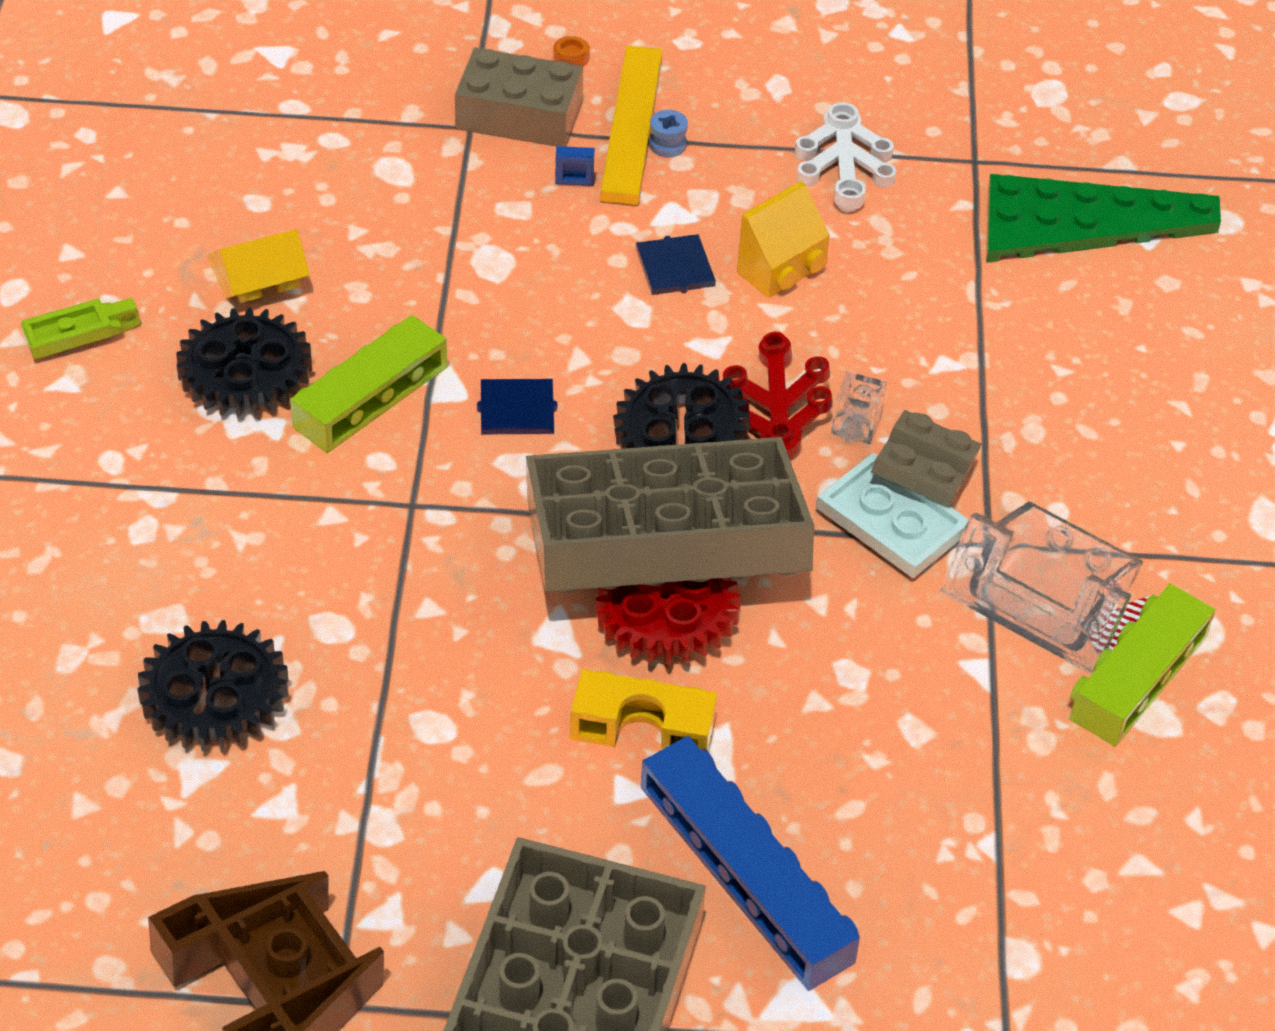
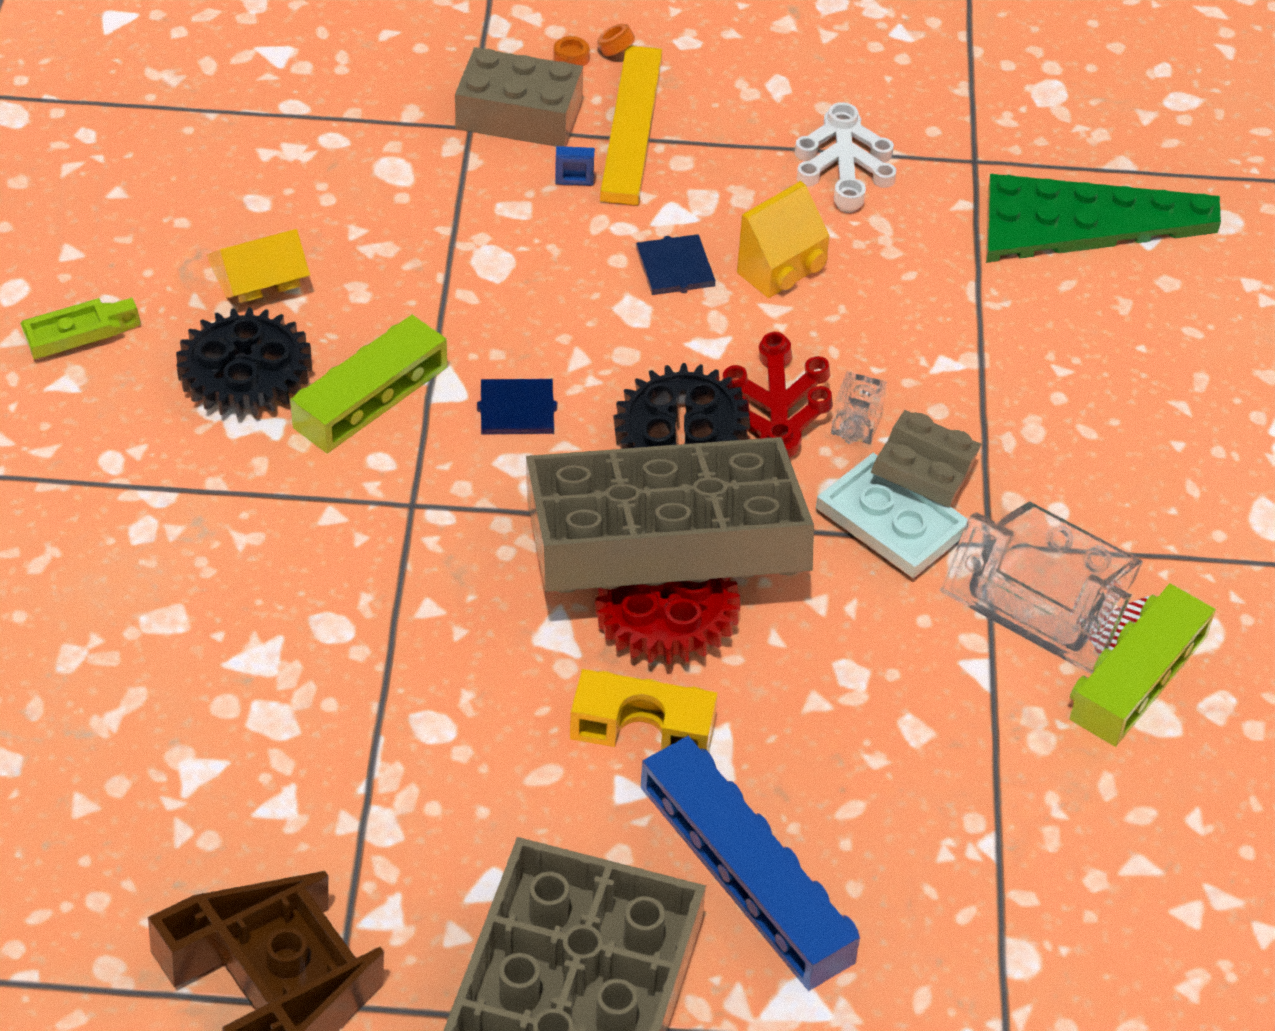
black gear [137,620,289,752] -> none
medium blue wheel [649,110,688,158] -> none
none -> orange tile [597,23,635,56]

